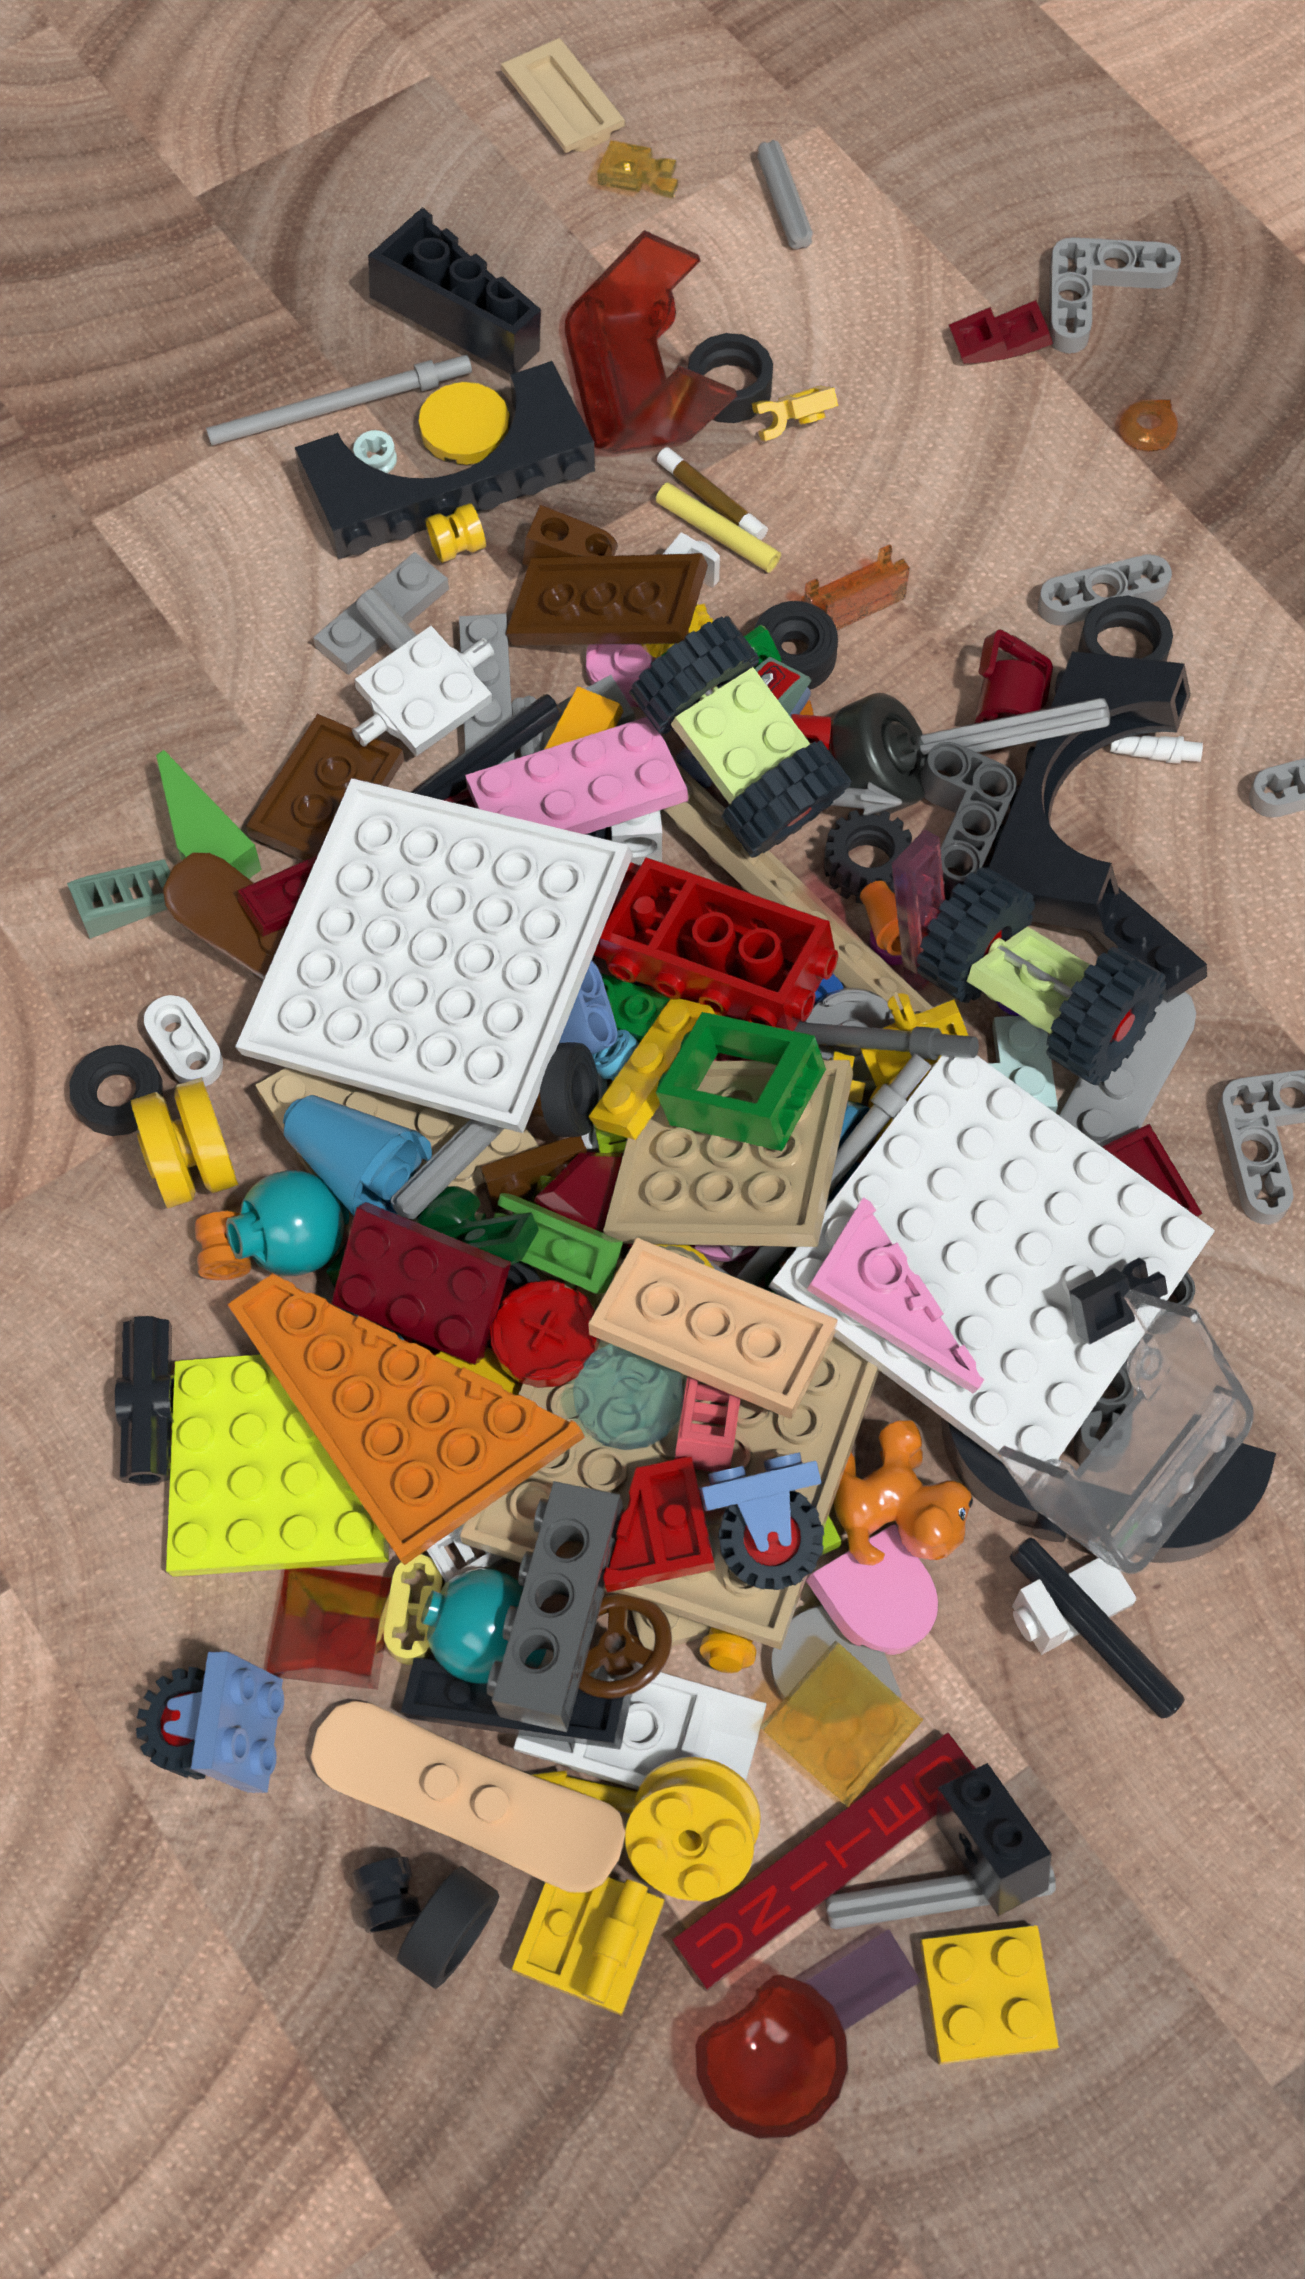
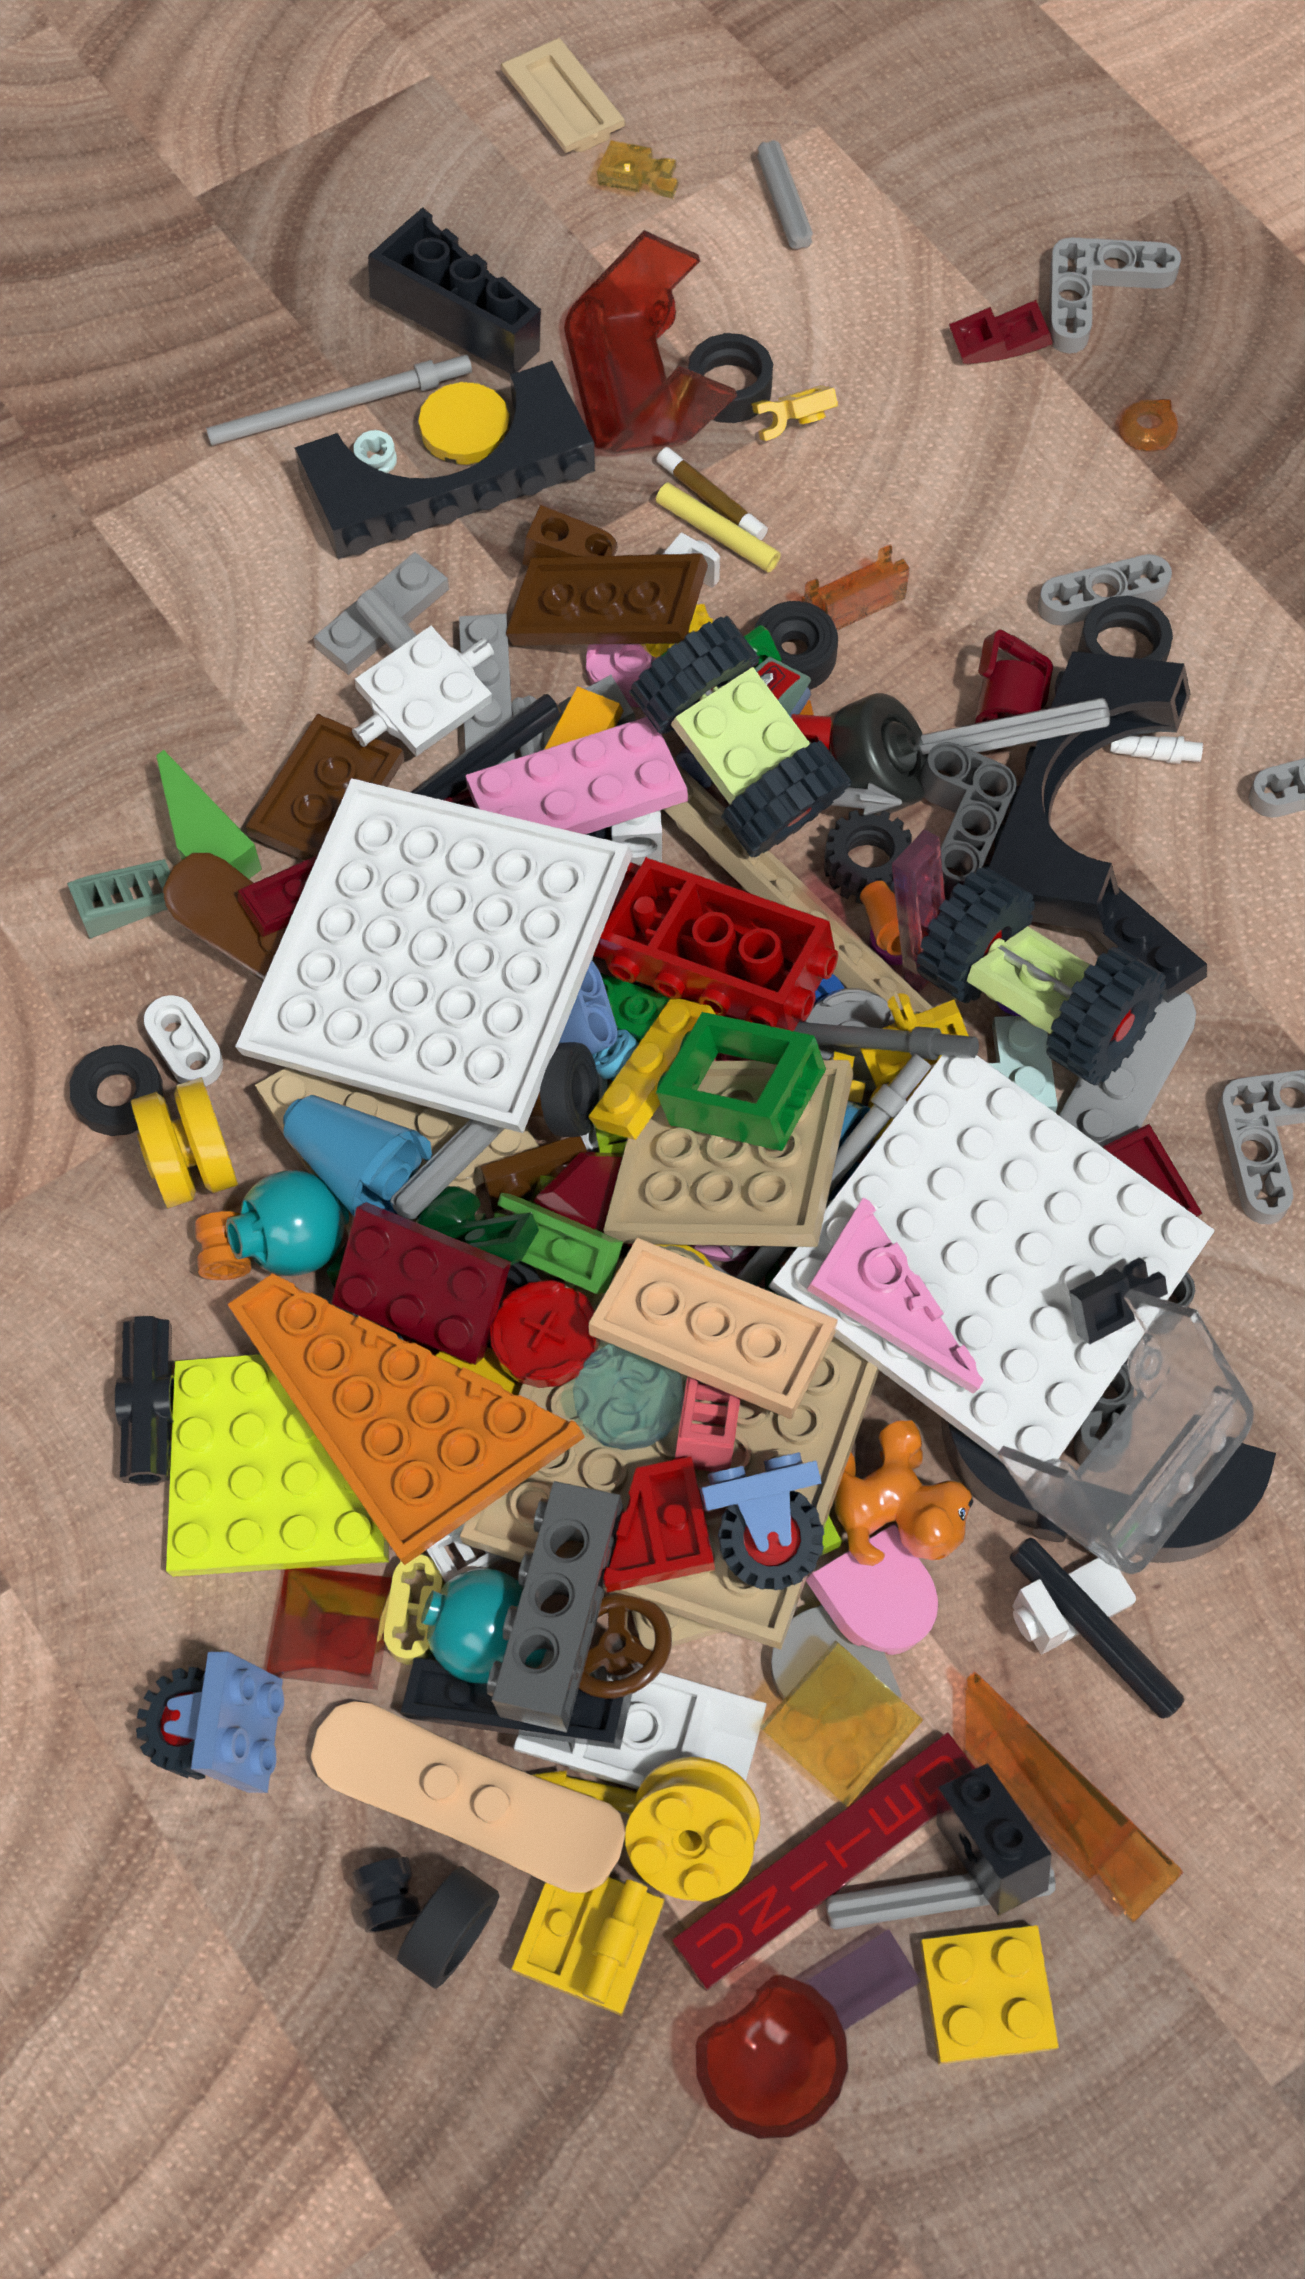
yellow wheel [426,503,486,563] -> none
light orange plate [700,1627,757,1673] -> none
none -> clear orange wedge [963,1672,1183,1924]

